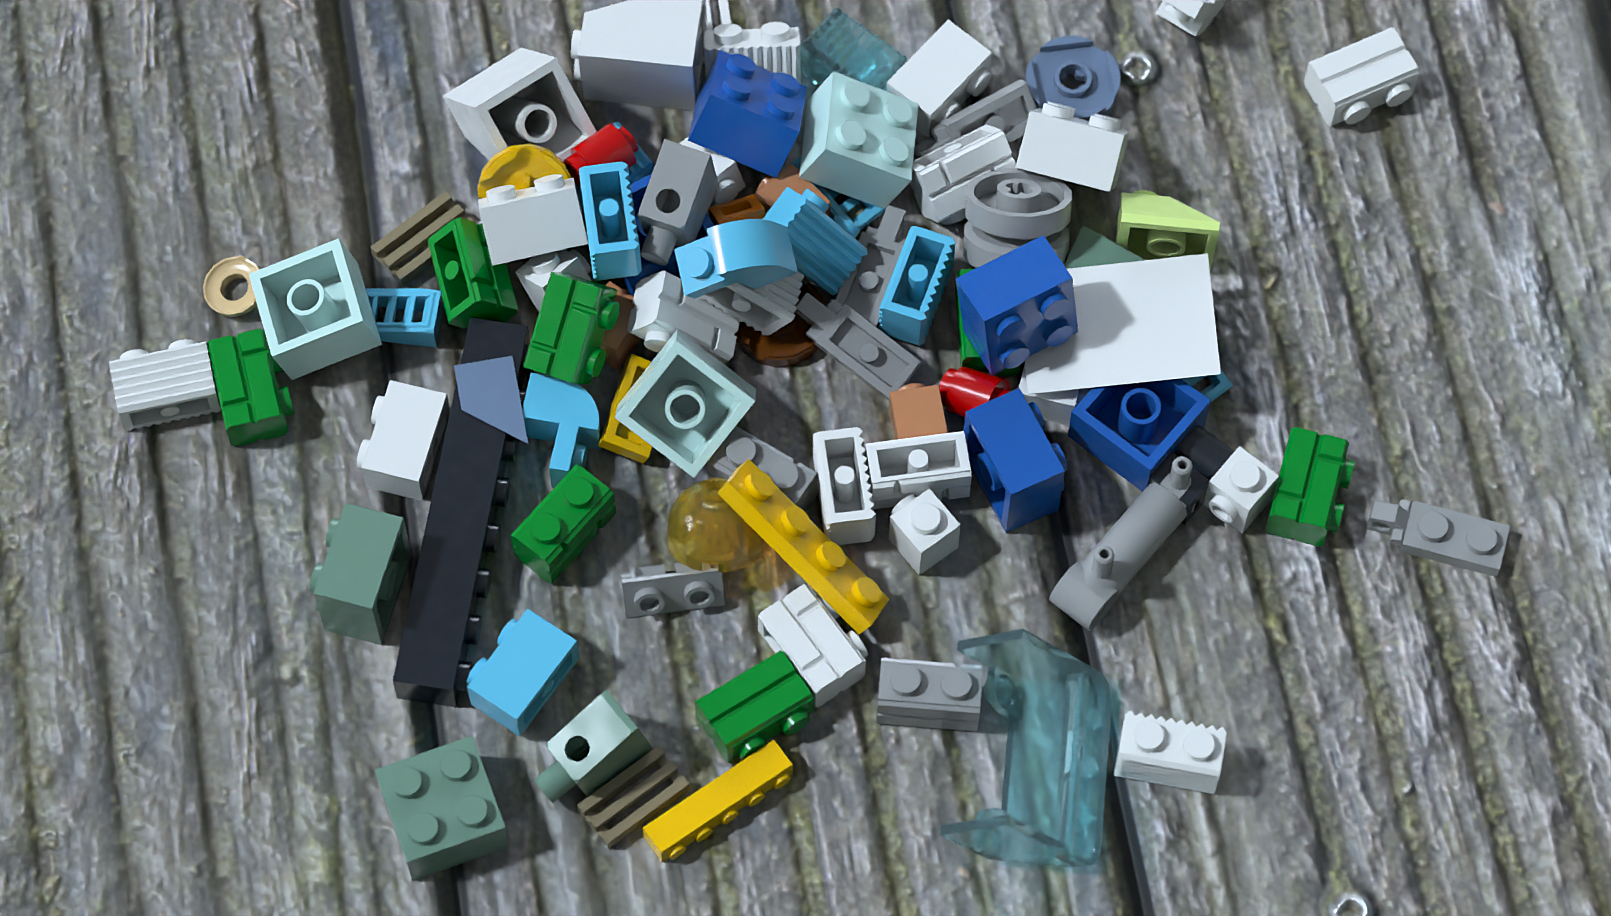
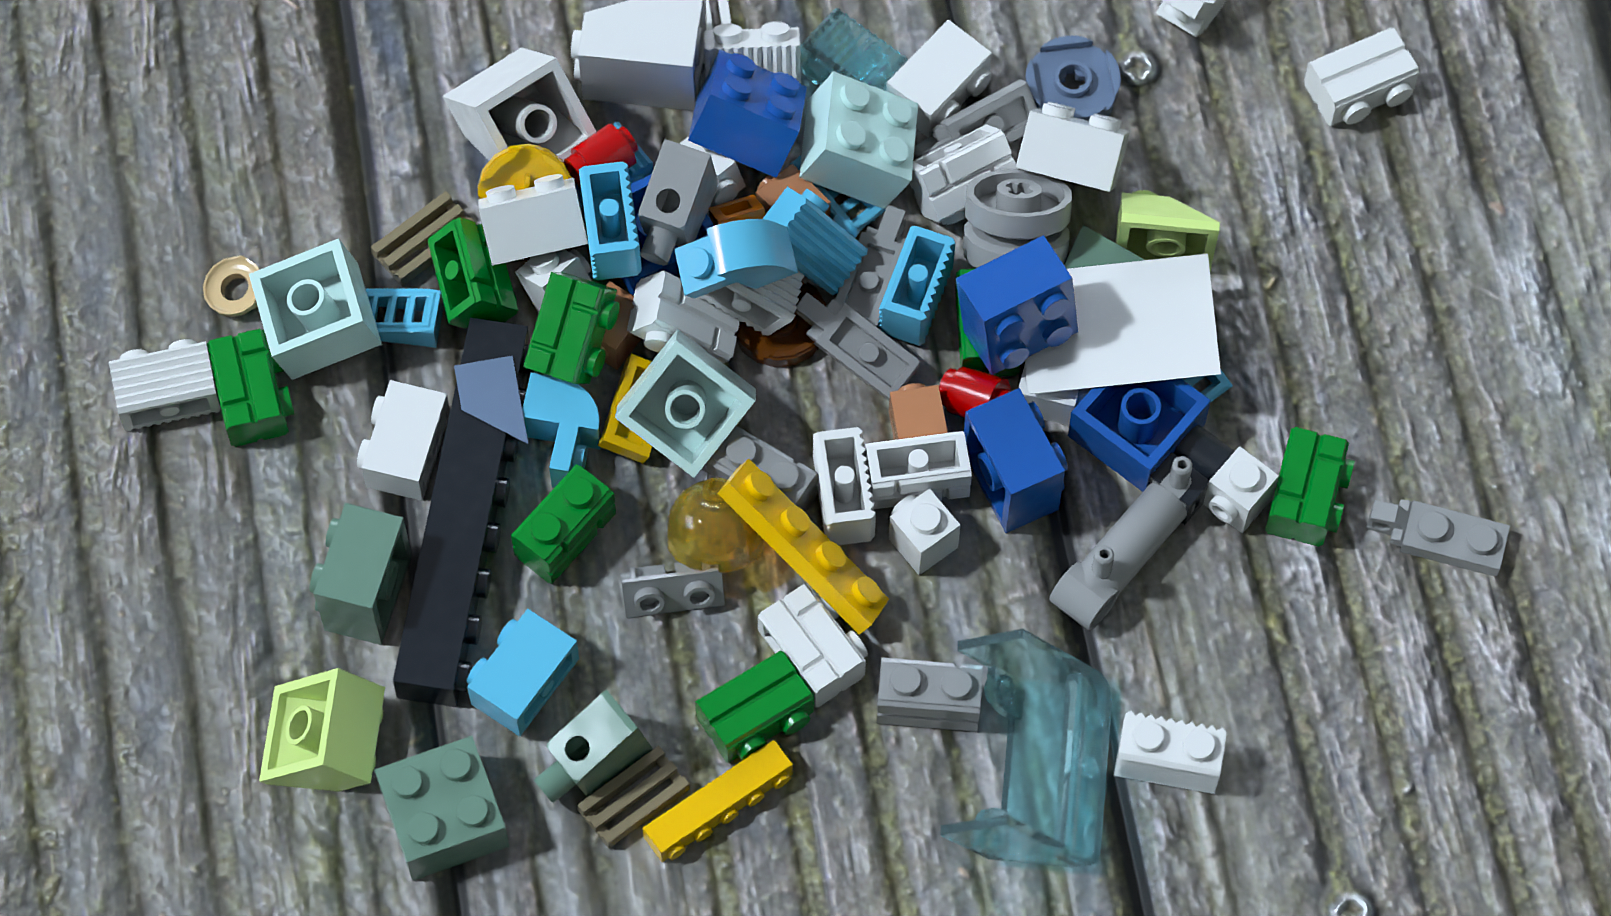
none -> yellowish green slope [259,668,385,791]

